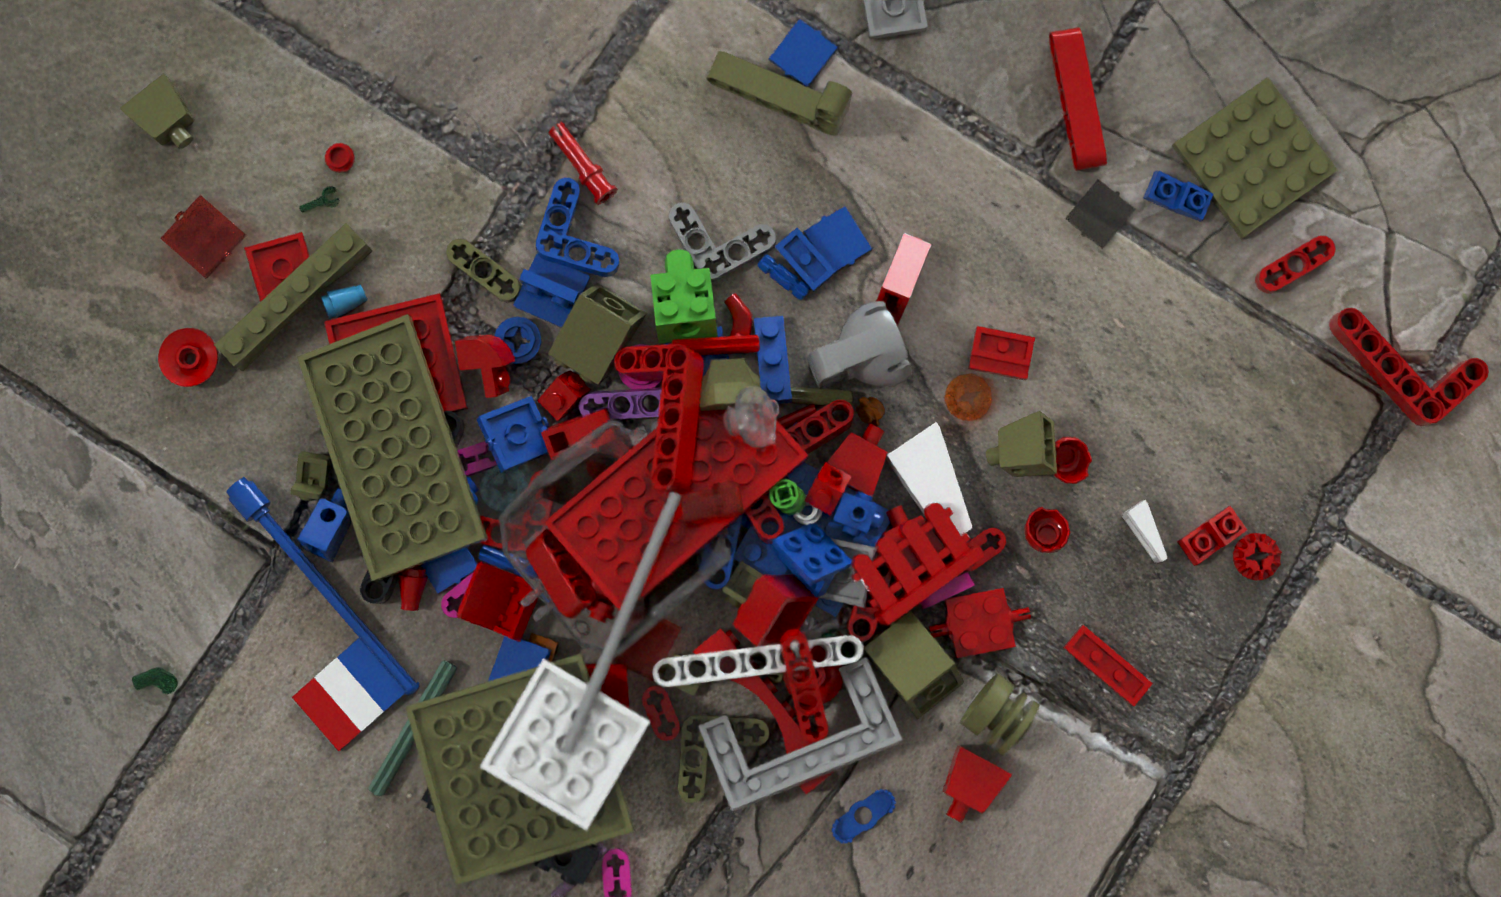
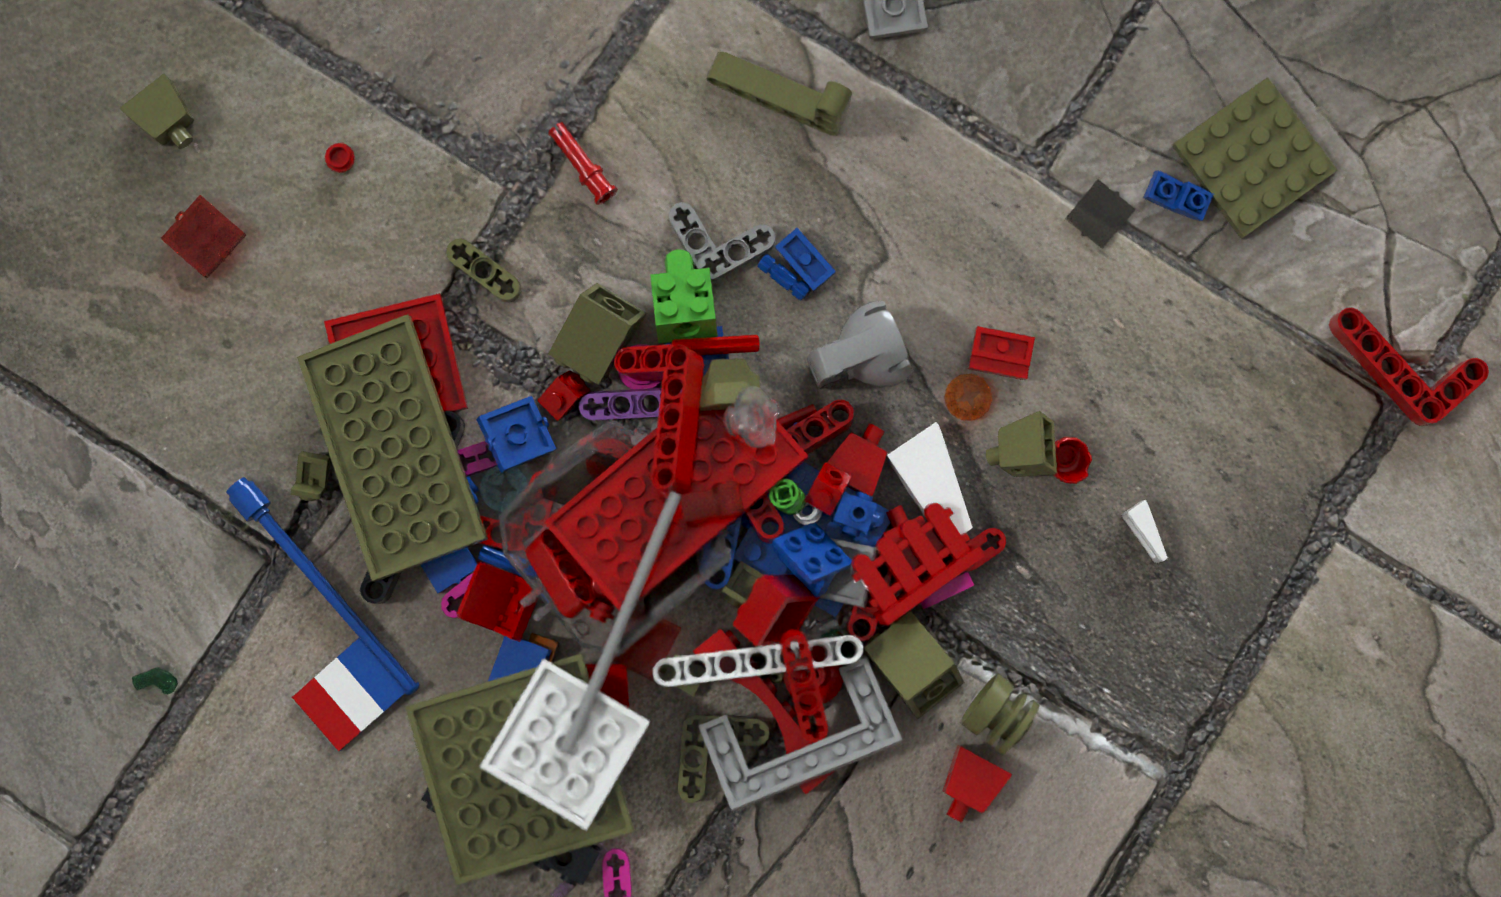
red dish [158,328,218,387] -> none
olive arch [214,223,372,371] -> none
red plate [244,232,310,302] -> none
blue torso [298,488,352,563] -> none
clear green hand [299,186,340,213] -> none
dark azure cone [321,284,367,319] -> none
sand green axle [369,661,457,797] -> none
red cone [398,566,428,611] -> none
red brick [455,335,515,398] -> none
blue gear [494,317,542,364] -> none
blue bracket [514,254,590,328] -> none
blue beam [536,177,619,277] -> none
red slope [541,408,616,460] -> none
red beam [642,685,680,741] -> none
red arm [724,293,753,336] -> none
blue plate [754,316,792,405] -> none
blue piece [769,19,838,87] -> none
olive axle [791,387,853,405] -> none
blue piece [804,206,872,272] -> none
blue piece [832,789,896,844] -> none
dark orange plate [856,397,885,427] -> none
slope [876,233,931,326] -> none
red plate [928,588,1031,658] -> none
red hair [1024,507,1070,553] -> none
red beam [1049,27,1107,171] -> none
red plate [1063,625,1153,707] -> none
red slope [1177,506,1247,566] -> none
red gear [1233,533,1282,581] -> none
red beam [1255,236,1336,293] -> none

